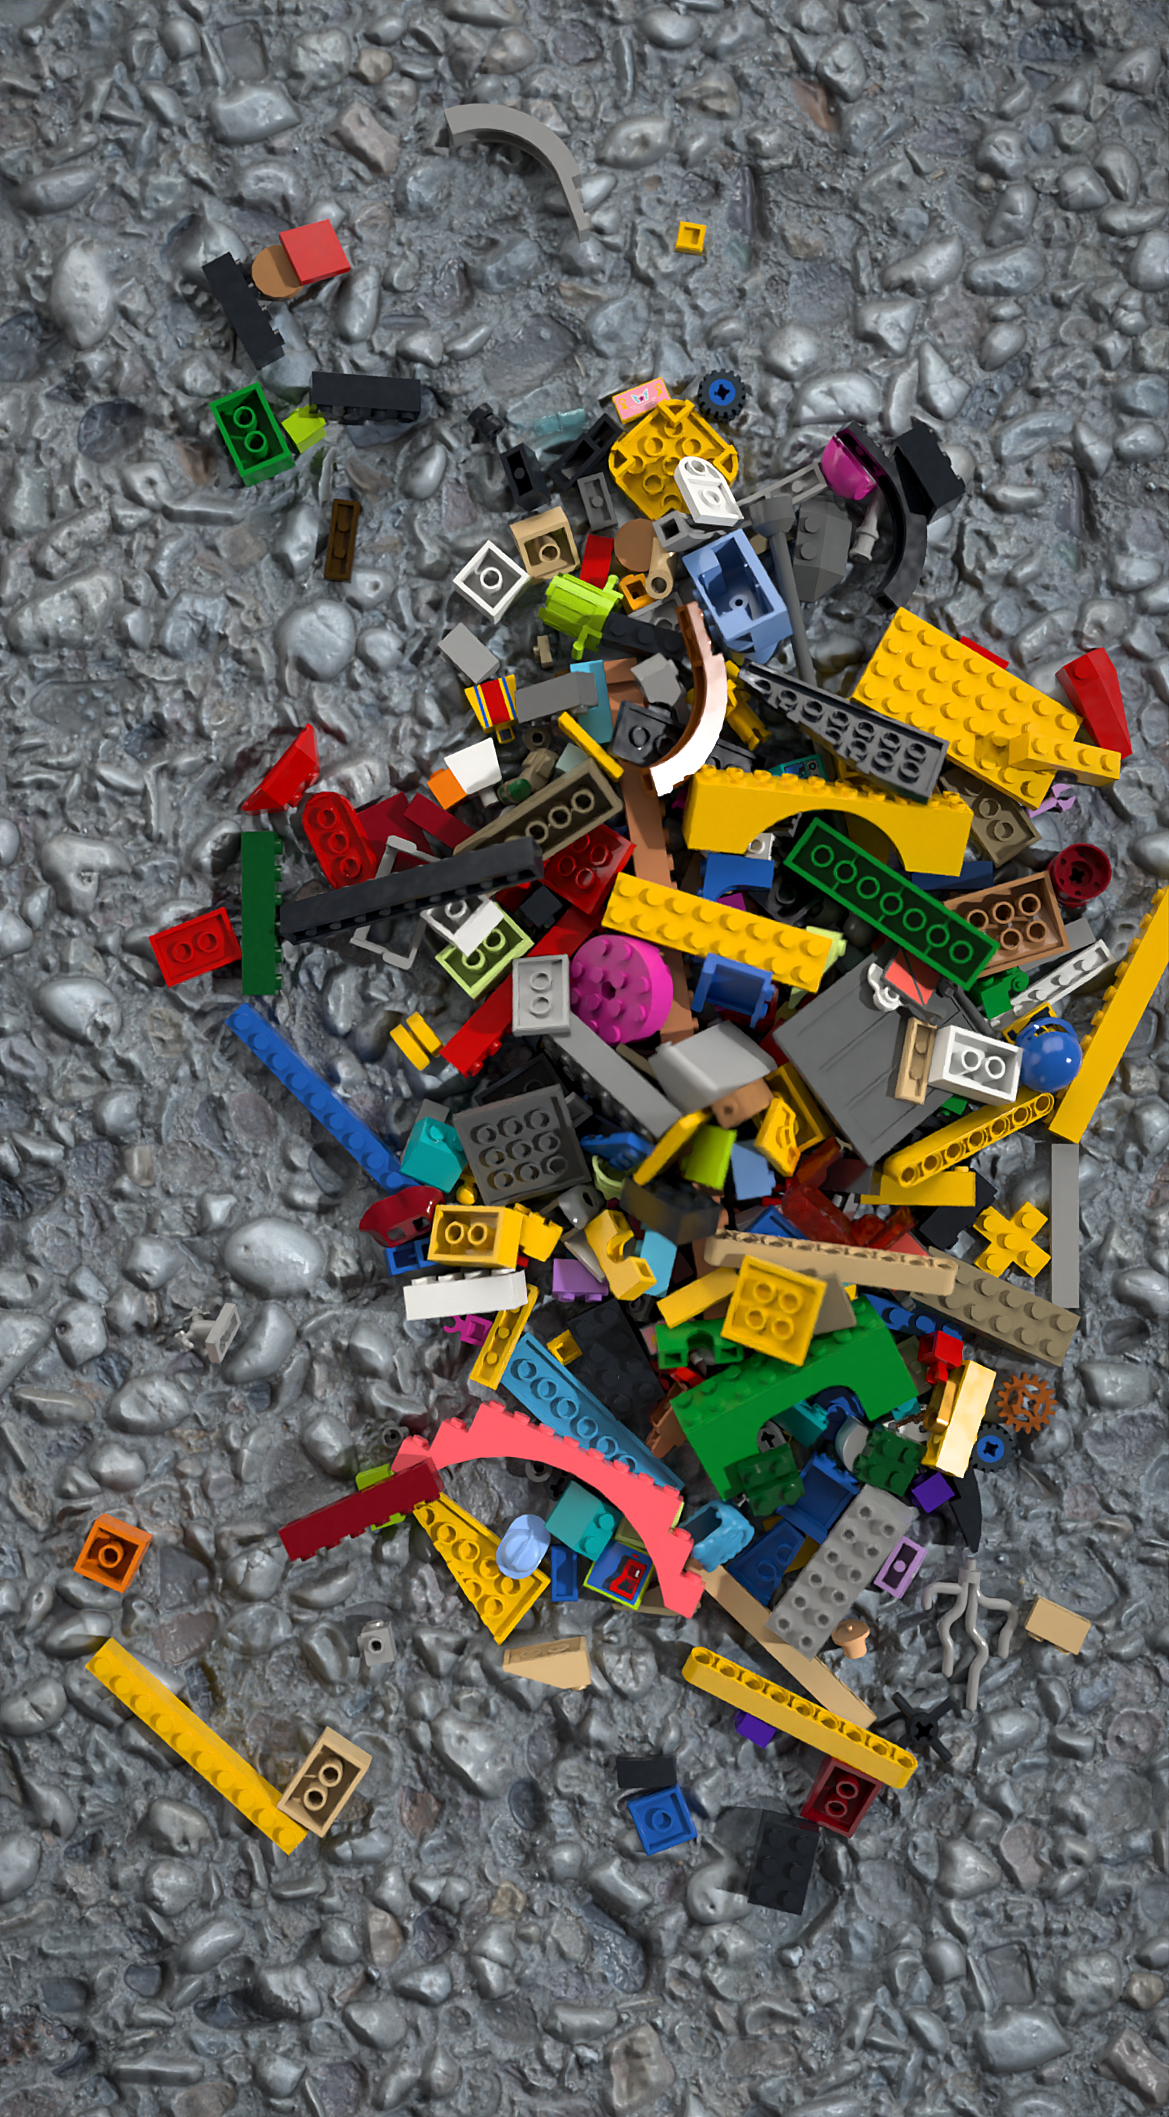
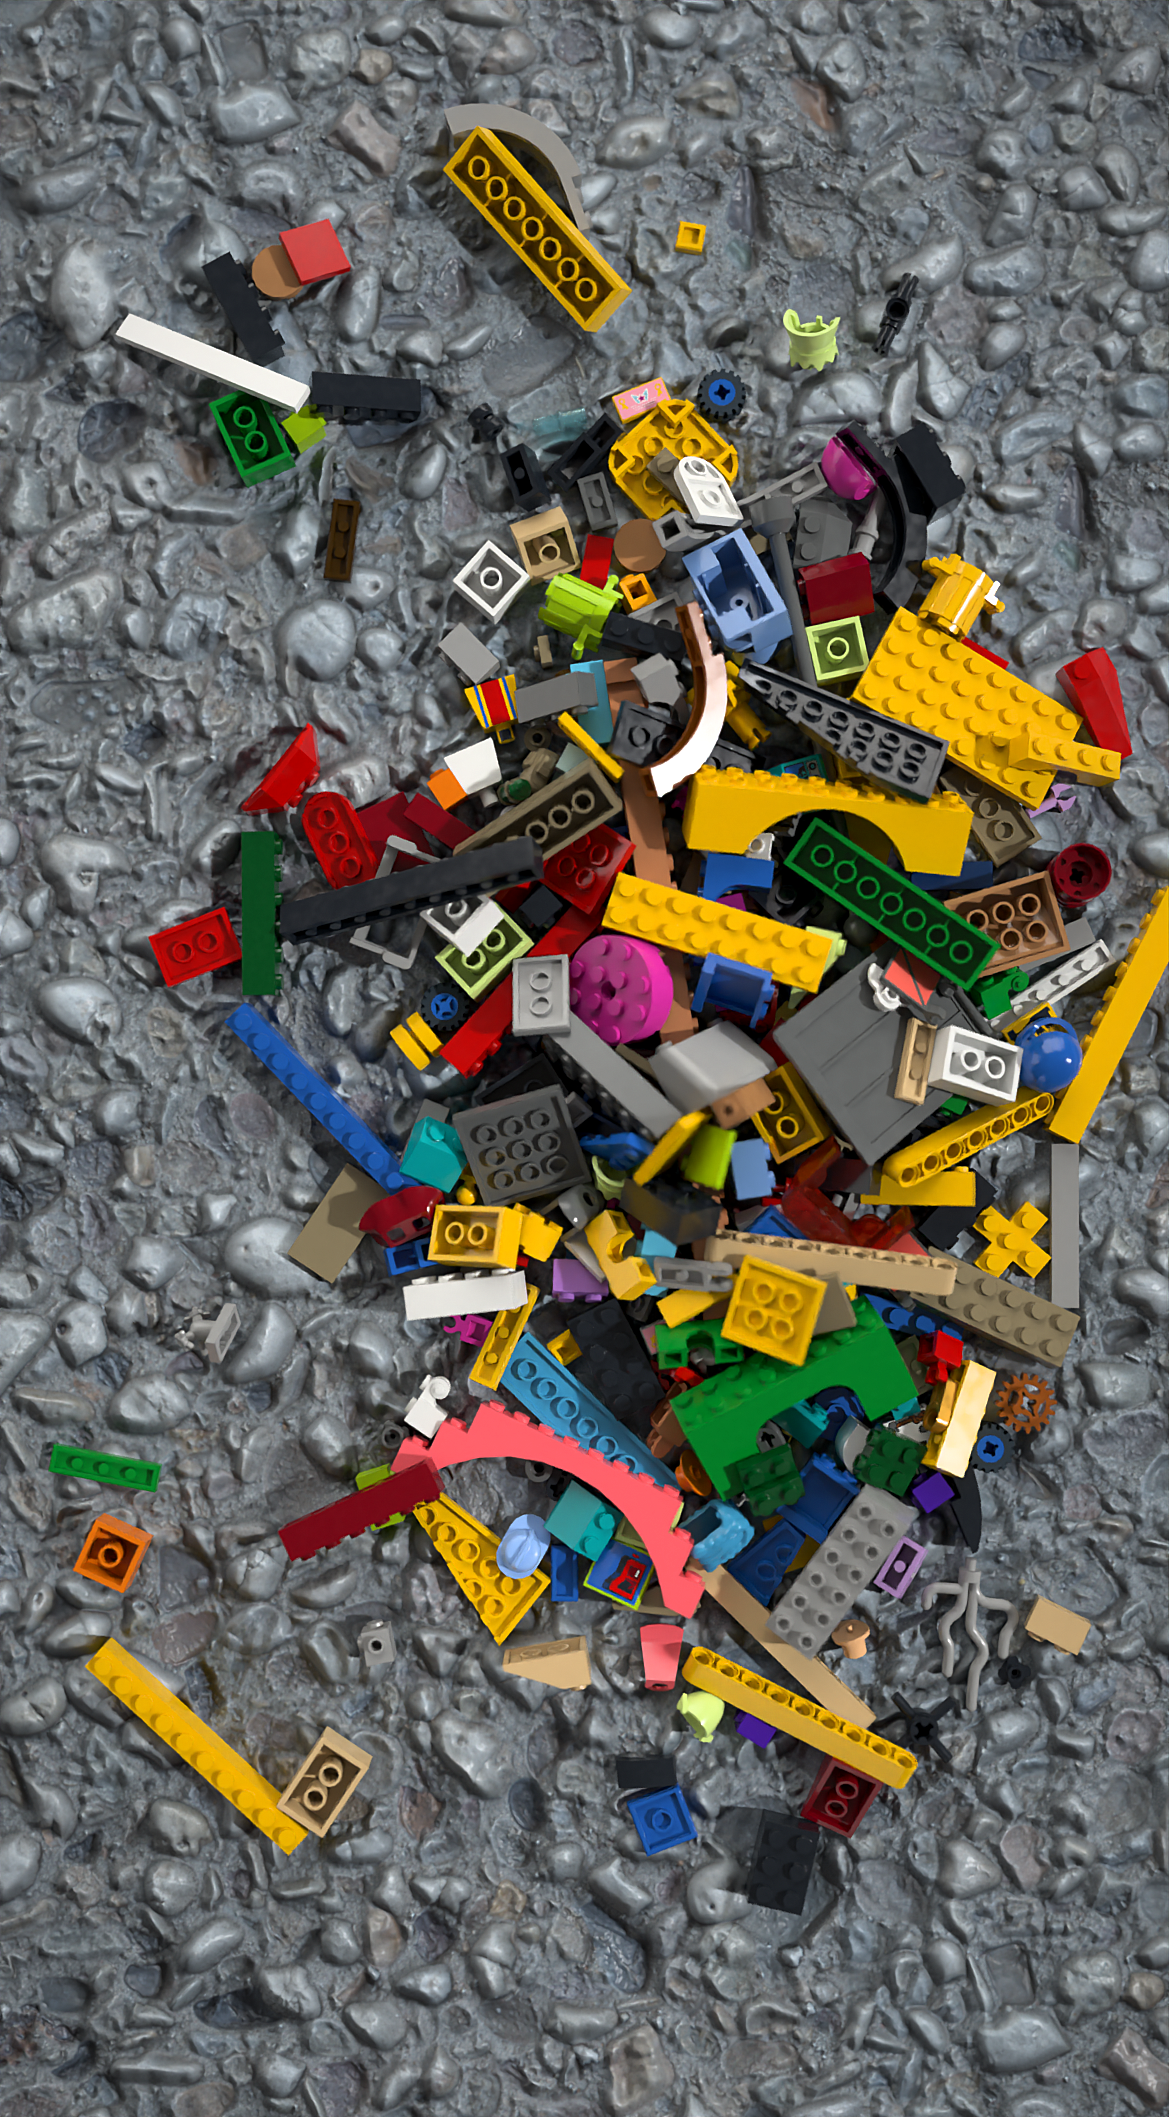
tan cylinder [645,537,679,599] -> none
yellow tile [754,1098,801,1176] -> none
none -> green tile [48,1443,162,1493]
none -> white tile [115,313,311,413]
none -> dark tan tile [287,1162,391,1283]
none -> white brick [404,1374,451,1439]
none -> black wheel [421,983,470,1032]
none -> yellow brick [443,126,632,332]
none -> coral piece [640,1623,684,1692]
none -> dark tan plate [646,447,687,507]
none -> light grey hinge [654,1256,733,1292]
none -> orange piece [675,1449,712,1496]
none -> yellowish green hat [677,1690,726,1742]
none -> yellowish green hat [783,309,840,371]
none -> dark red brick [796,552,875,626]
none -> yellowish green brick [805,616,869,687]
none -> black pin [872,273,919,356]
none -> yellow container [917,554,1005,642]
none -> black plate [998,1655,1031,1689]

